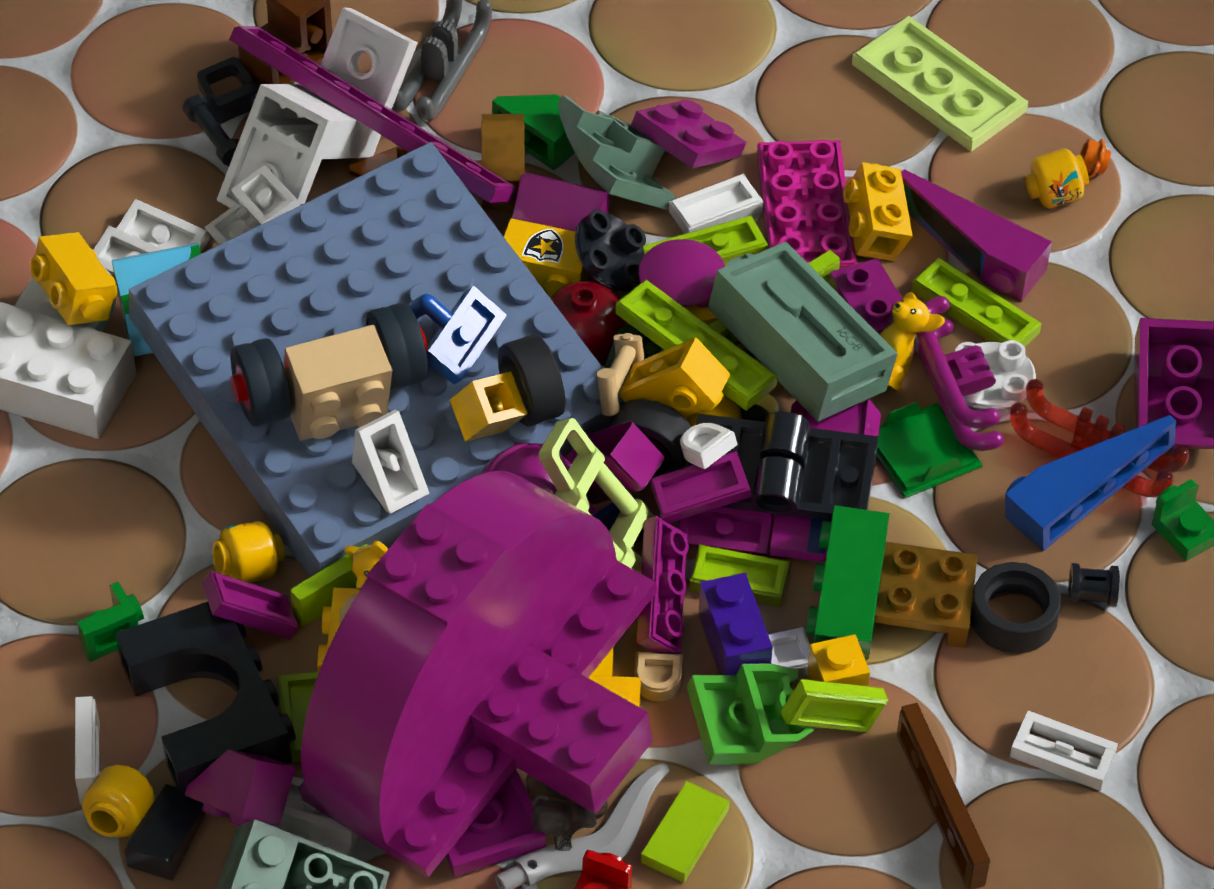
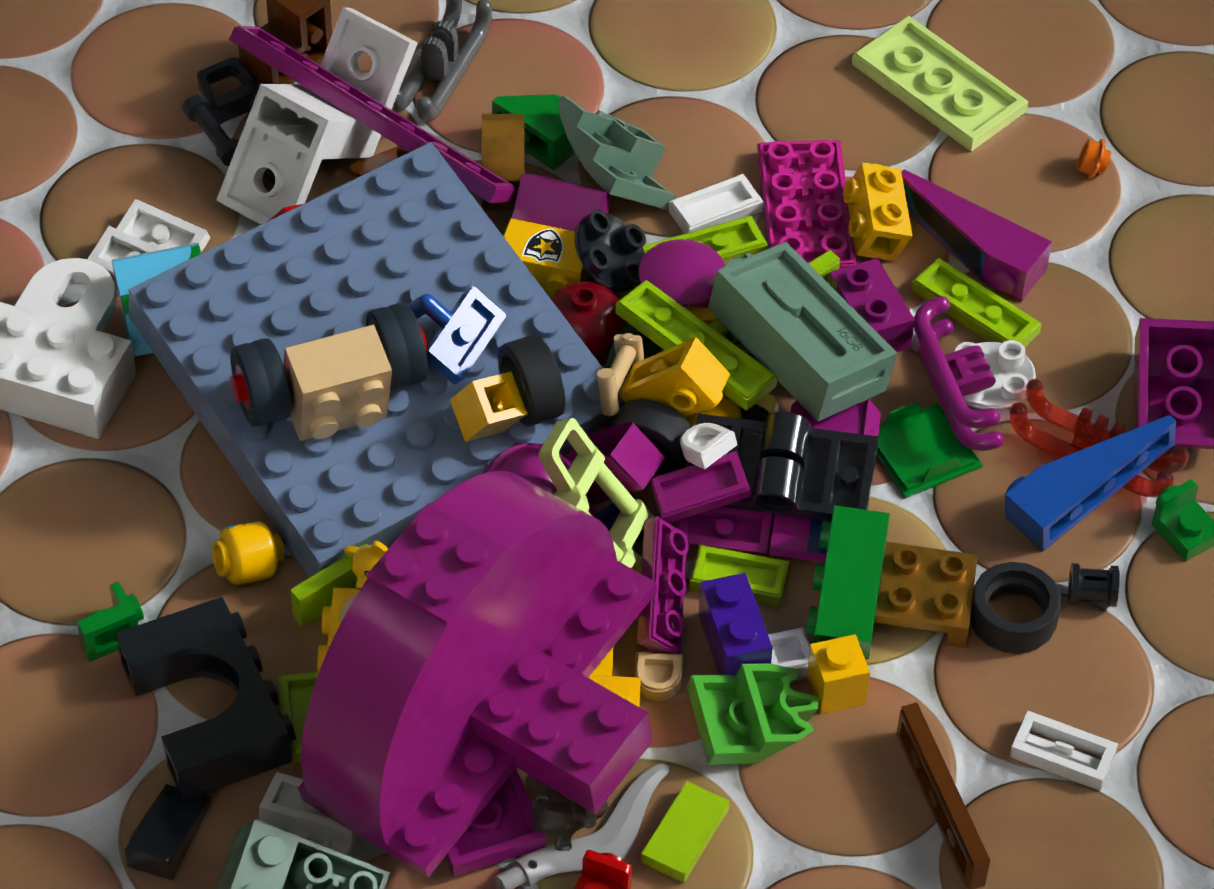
yellow brick [30,232,117,325] -> none
white tile [75,696,100,805] -> none
yellow head [82,764,155,838] -> none
magenta slope [185,749,295,826] -> none
magenta tile [202,572,299,639] -> none
white slope [205,165,300,245] -> none
white slope [352,410,430,514] -> none
magenta plate [631,100,747,168] -> none
lime tile [781,679,889,732] -> none
yellow animal [880,292,945,392] -> none
yellow head [1024,148,1090,209] -> none

